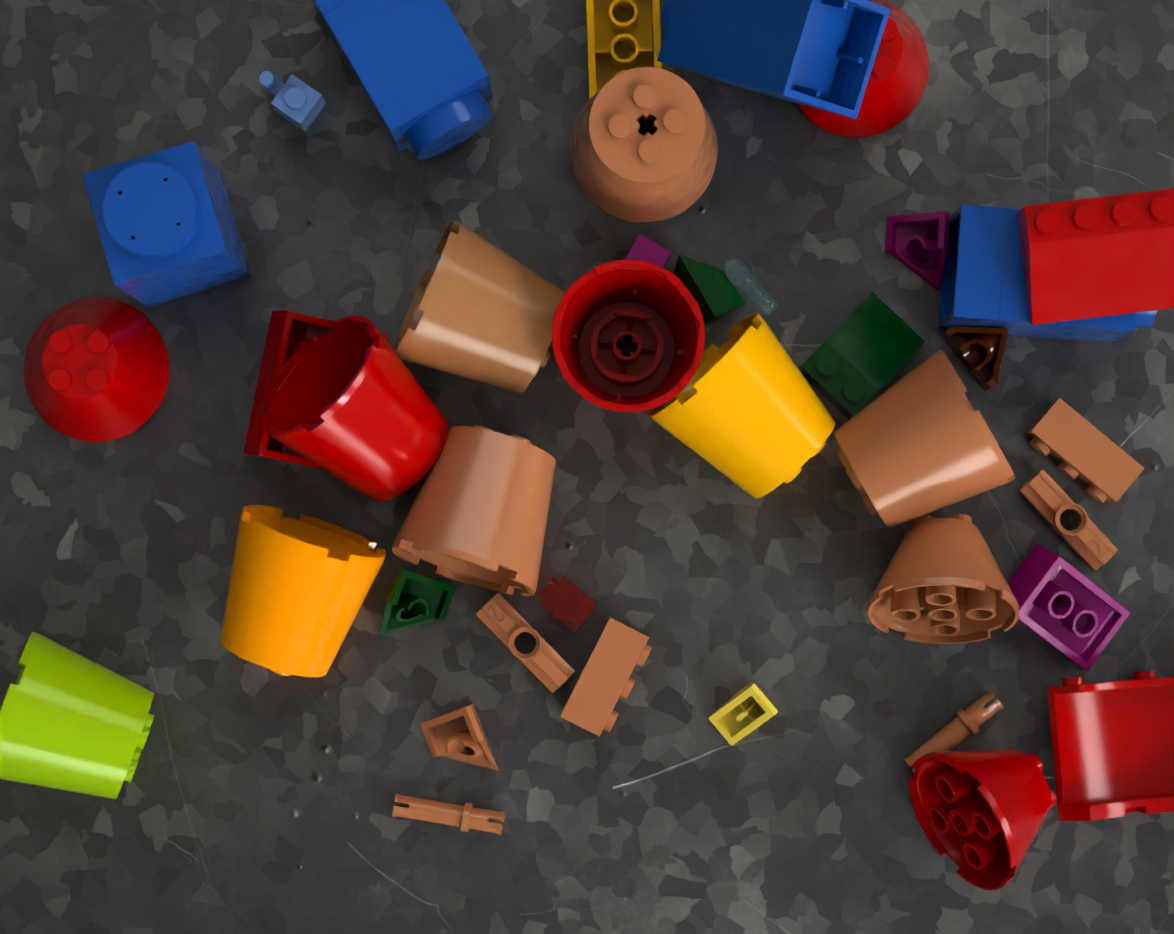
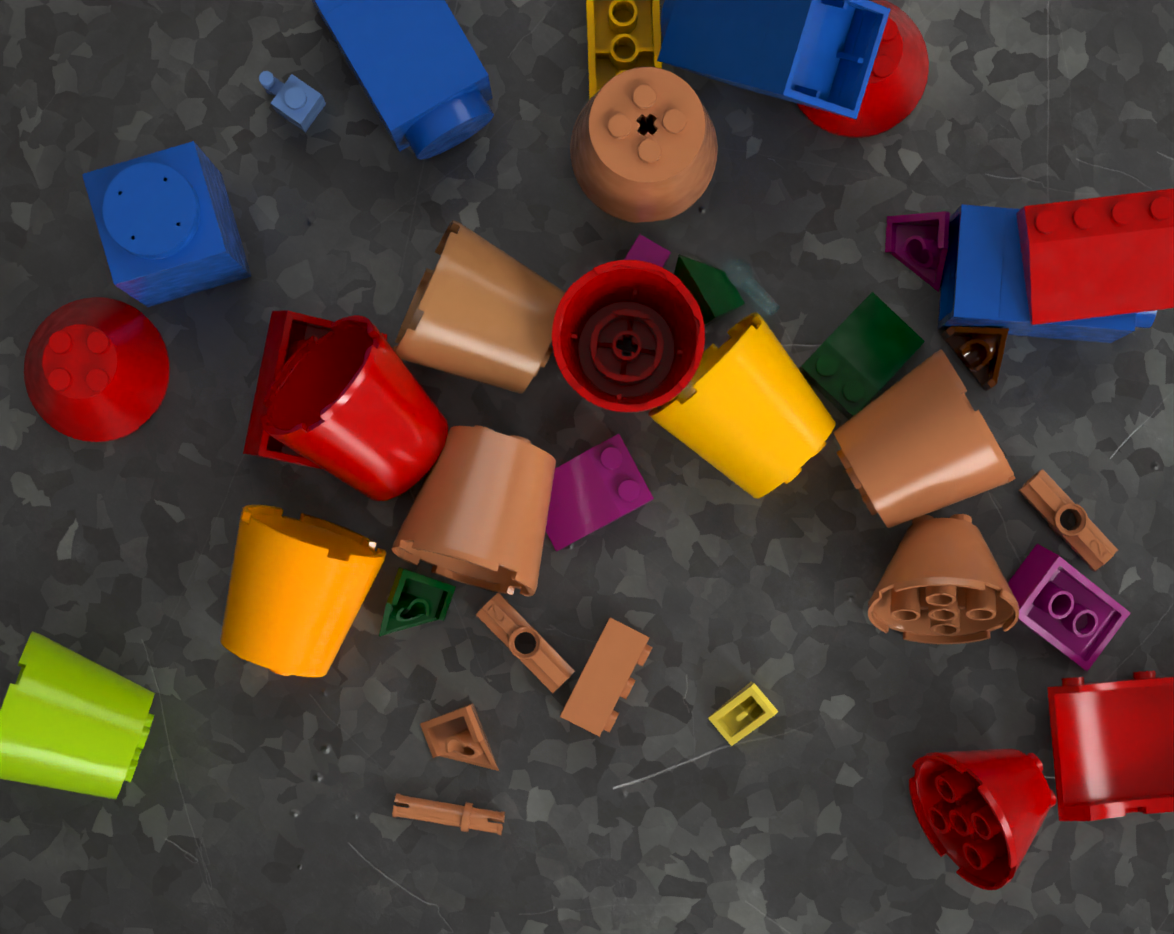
clear red brick [540,576,598,632] -> none
nougat pin [904,689,1004,773] -> none
nougat brick [1025,397,1145,504] -> none
none -> magenta slope [546,434,654,552]

